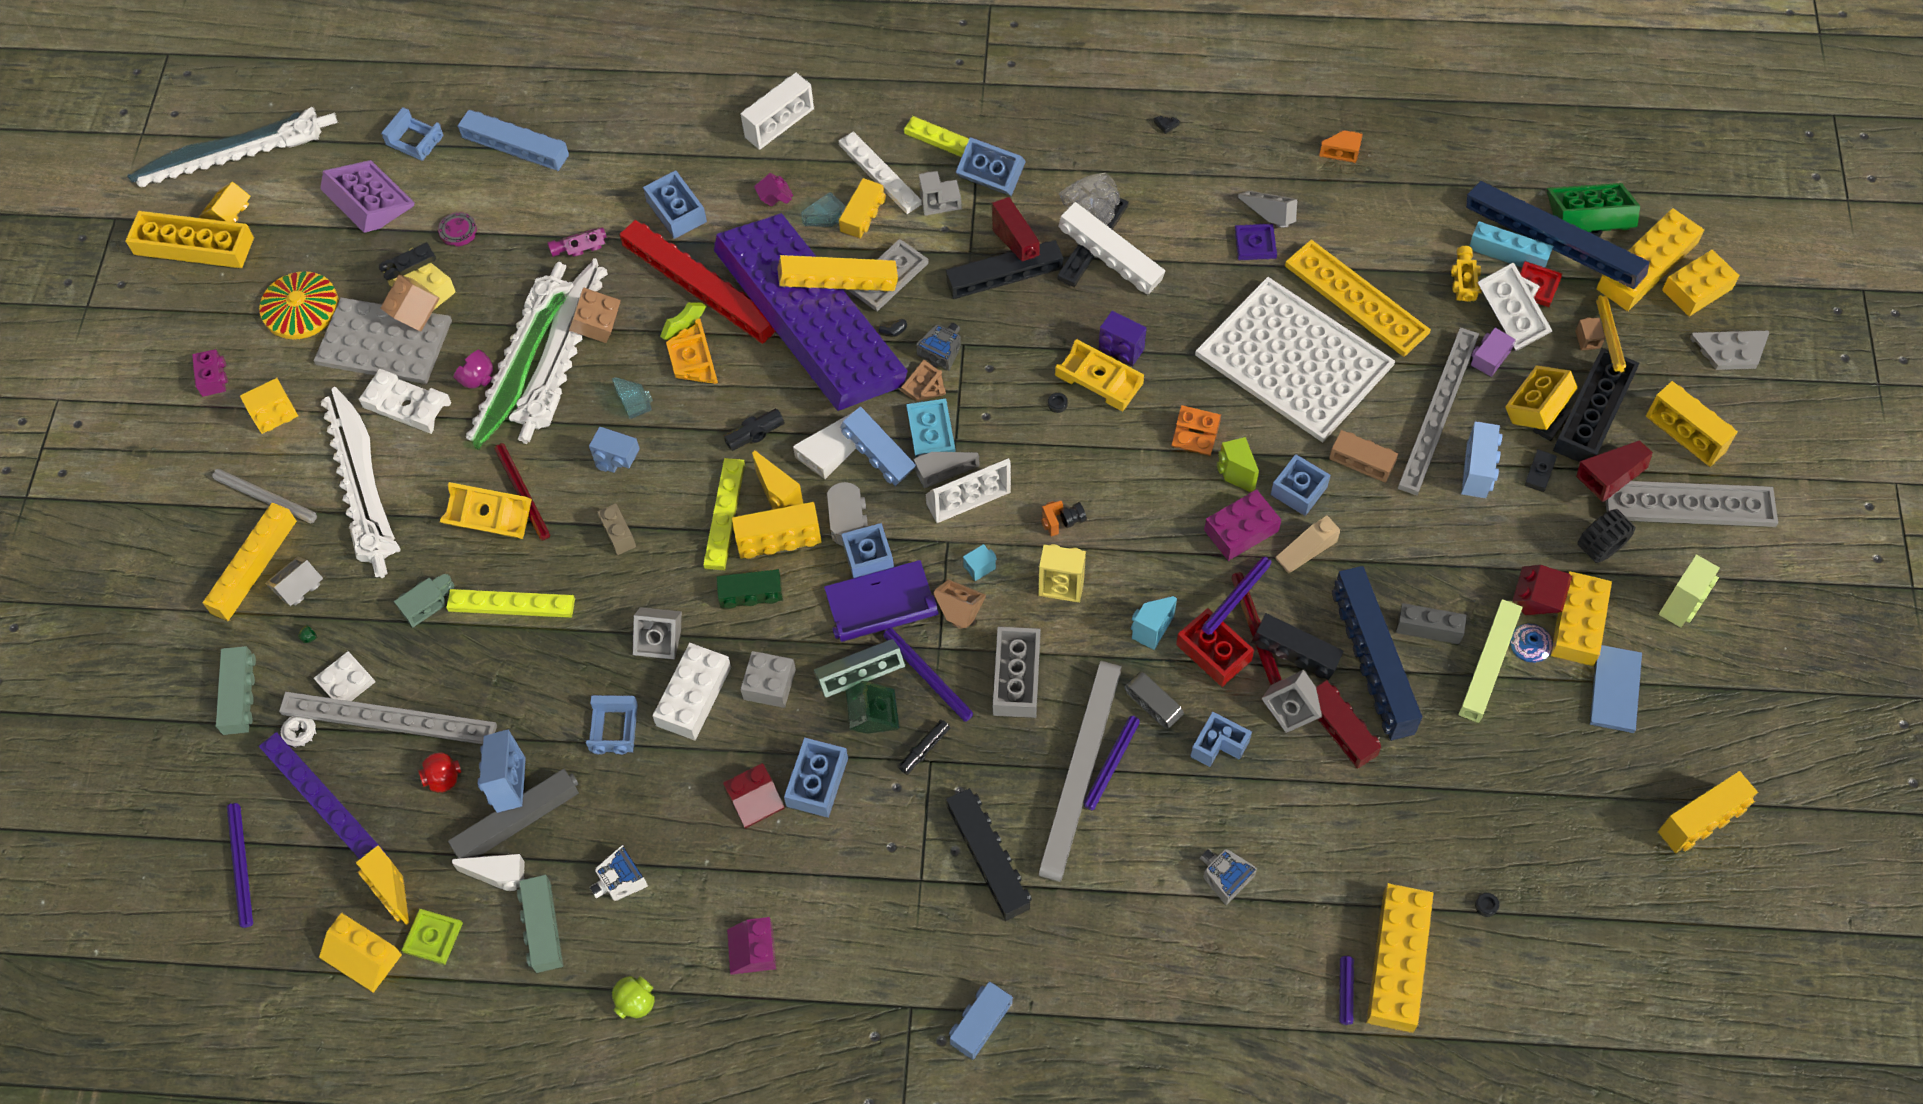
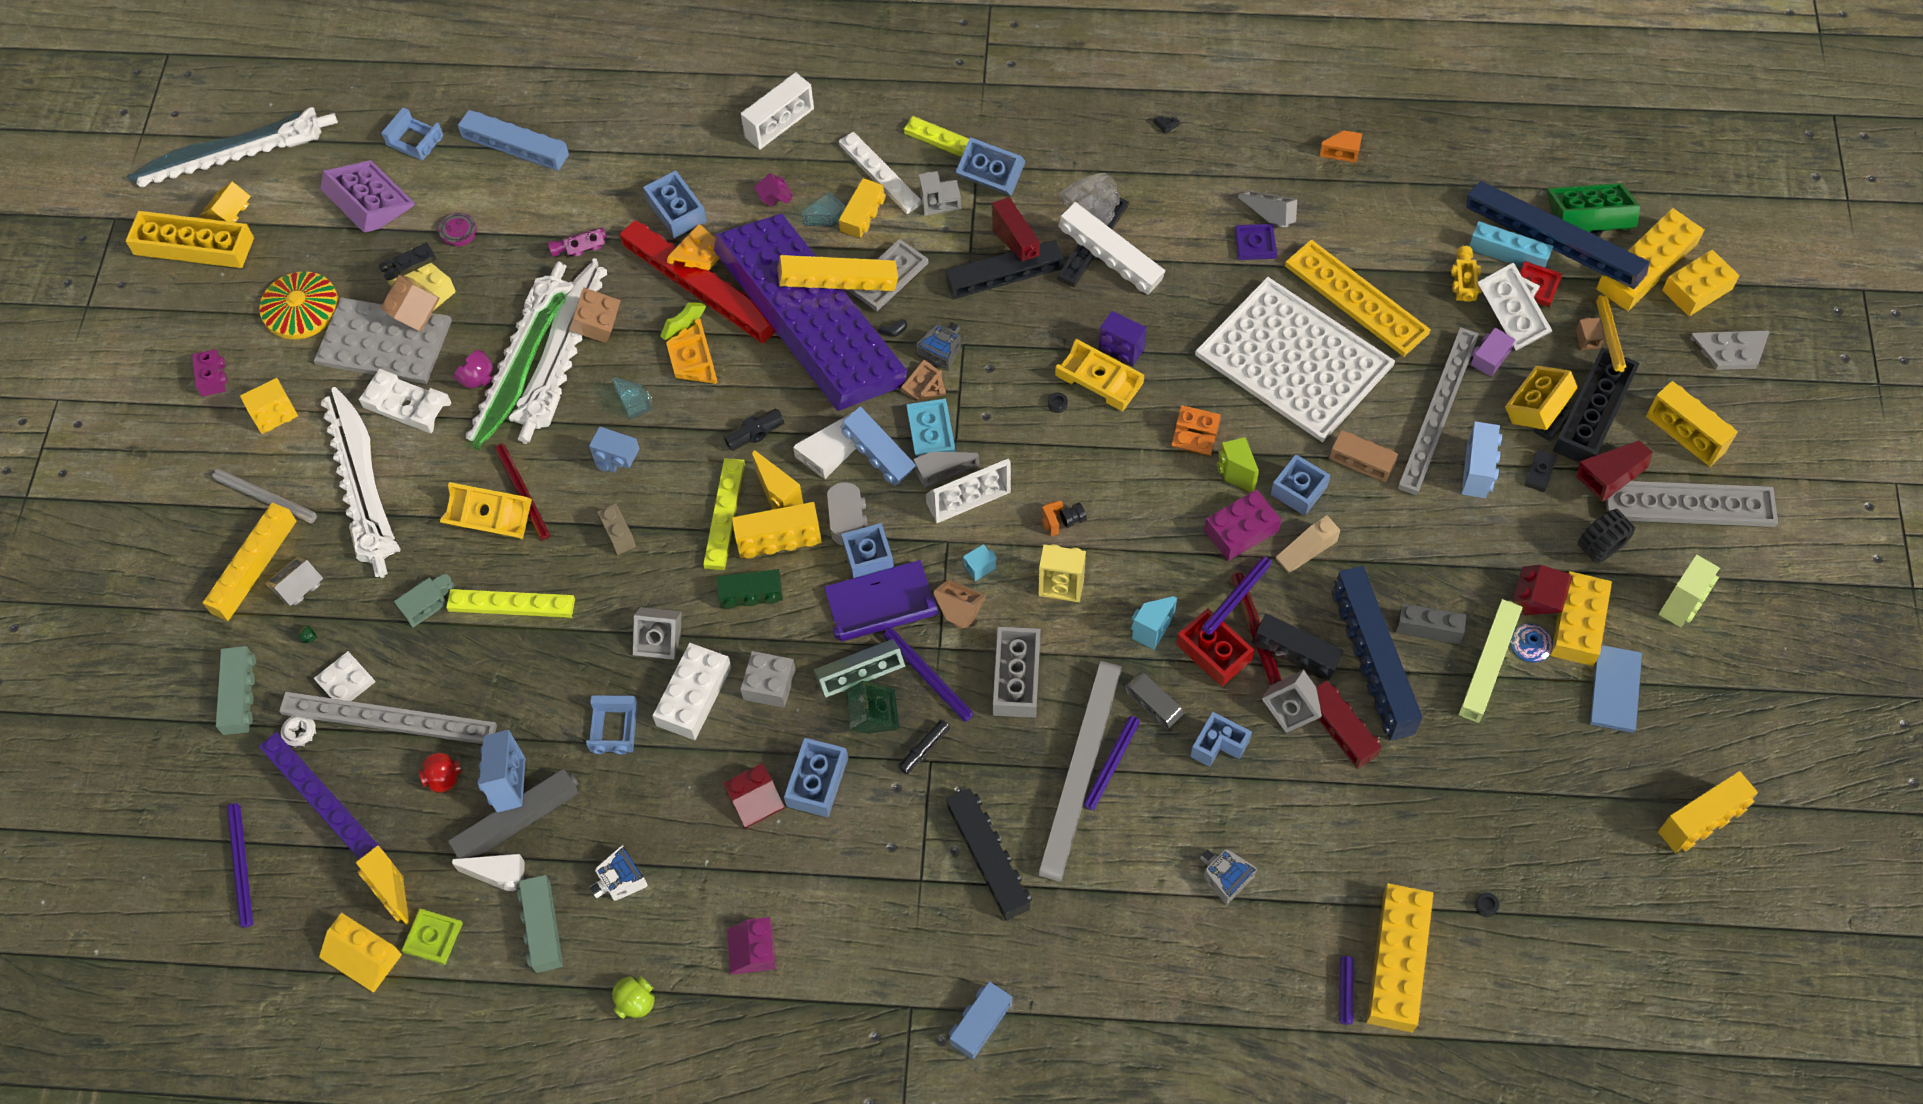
none -> light orange wing [667,224,719,270]

